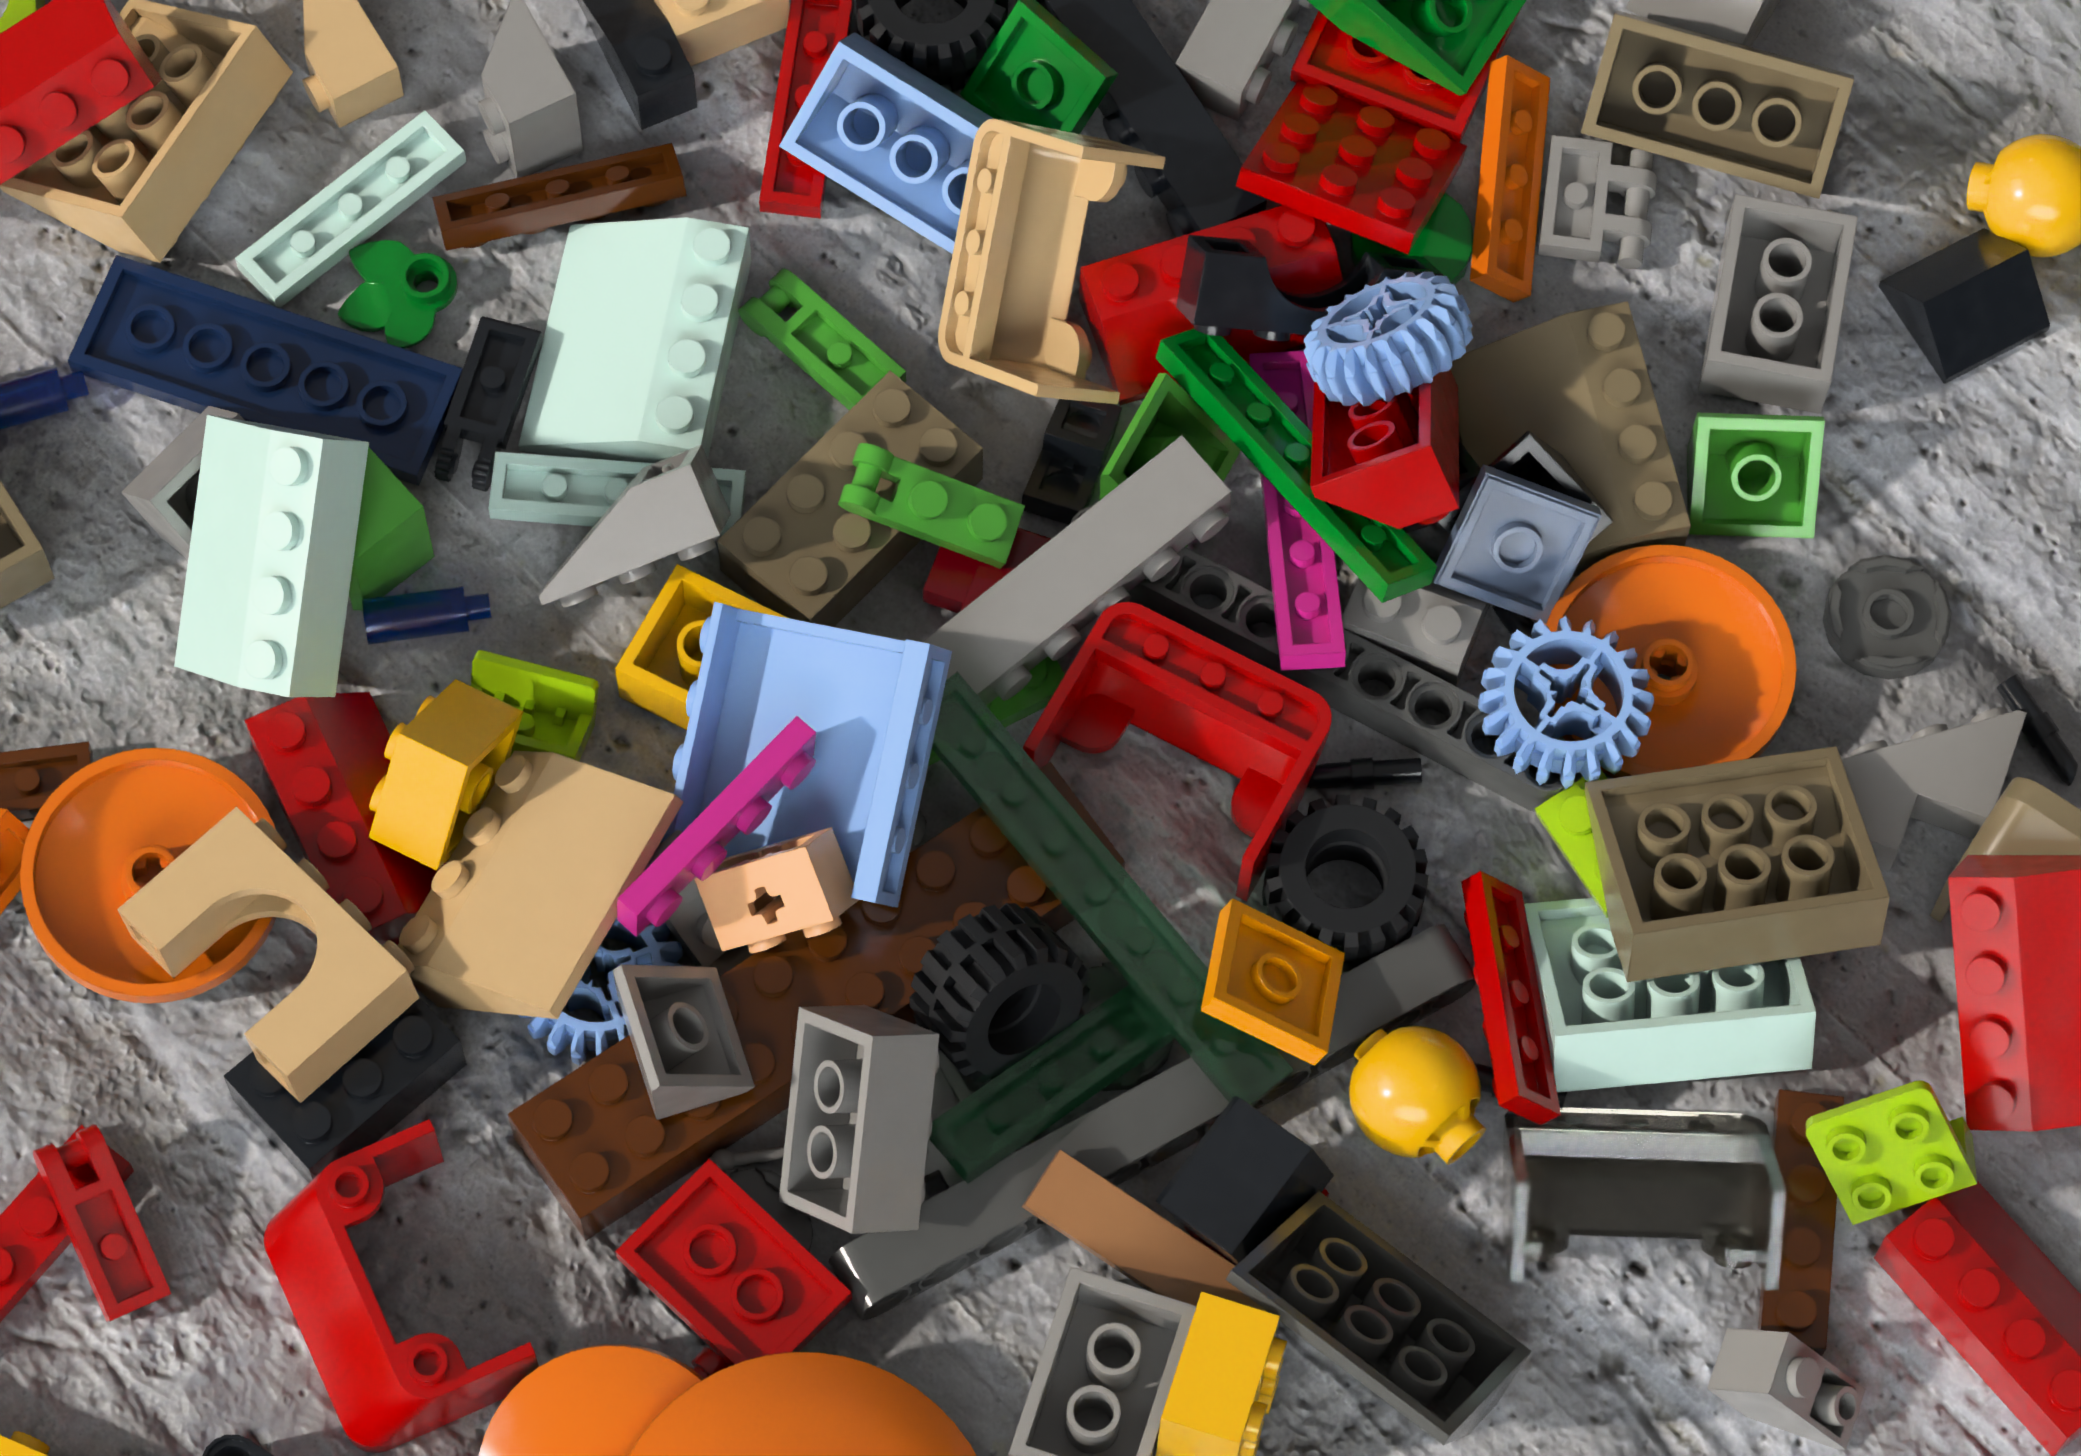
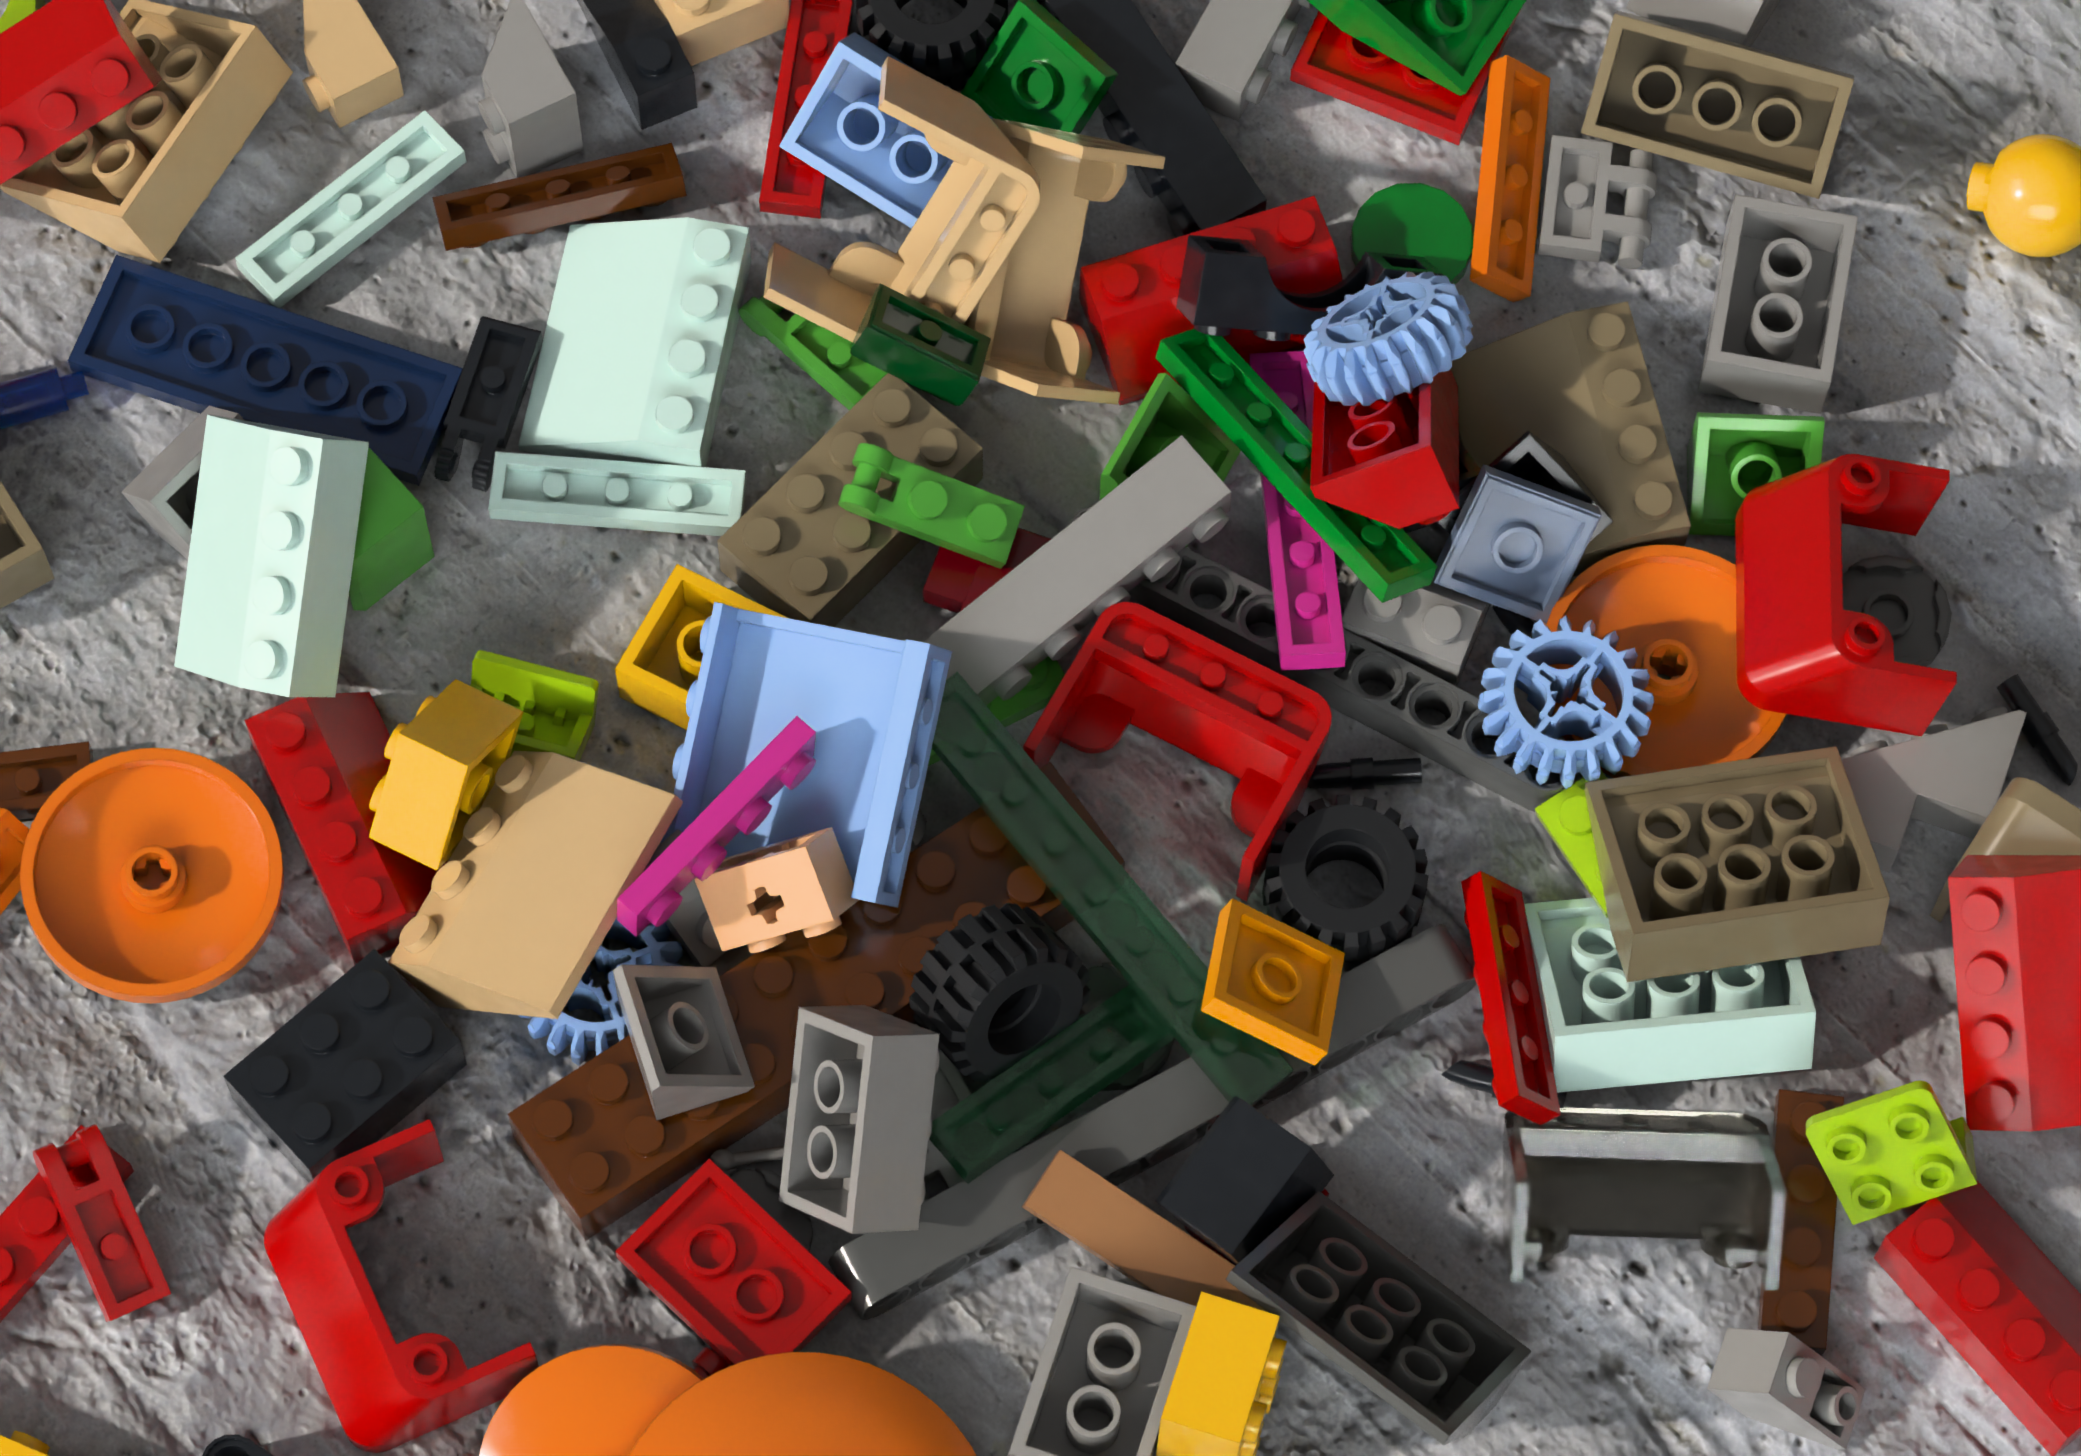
tan arch [117,807,419,1103] -> none
green plate [338,240,458,349] -> none
clear blue cylinder [362,586,492,645] -> none
light grey slope [538,444,731,607] -> none
black slope [1021,399,1122,525] -> none
red plate [1236,80,1467,254] -> none
yellow brick [1349,1026,1486,1165] -> none
black slope [1879,228,2050,384] -> none
none -> tan windscreen [763,56,1040,342]
none -> dark green slope [850,283,991,406]
none -> red windscreen [1735,454,1957,737]

